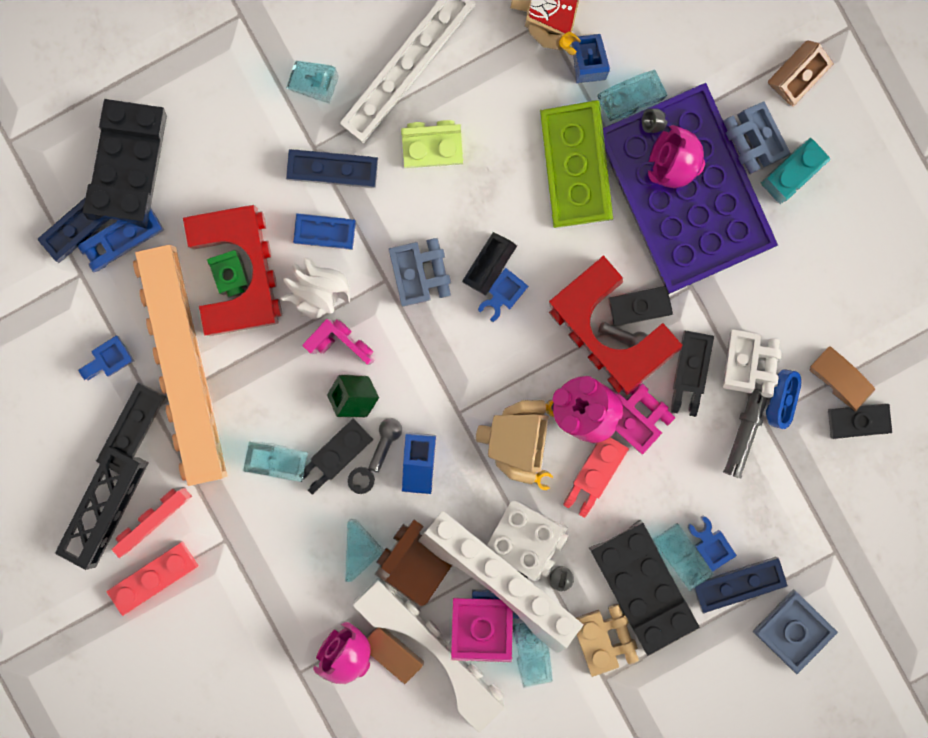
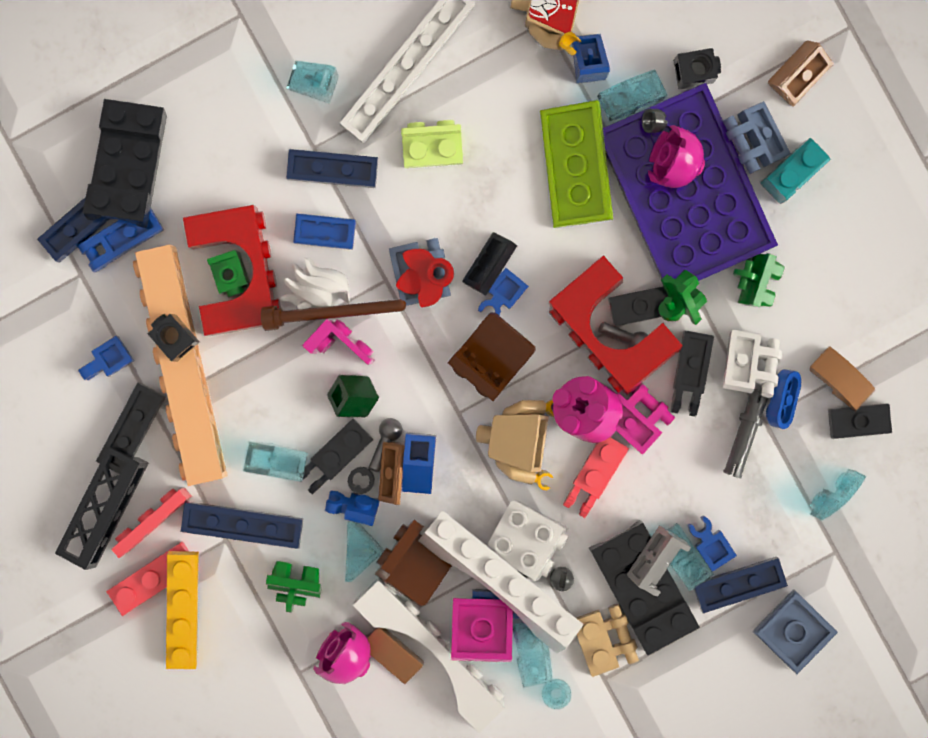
none -> black brick [147,314,200,362]
none -> yellow plate [166,551,199,669]
none -> dark blue plate [180,501,304,549]
none -> reddish brown piece [261,299,406,331]
none -> green hips [266,561,322,613]
none -> blue plate [325,491,380,526]
none -> medium nougat slope [378,442,405,505]
none -> red plate [396,249,454,308]
none -> reddish brown bracket [448,312,536,401]
none -> clear light blue plate [542,679,571,709]
none -> light grey hinge [627,525,691,597]
none -> green hips [658,270,707,325]
none -> black brick [673,48,721,89]
none -> green hips [733,253,785,307]
none -> clear light blue slope [810,469,867,520]

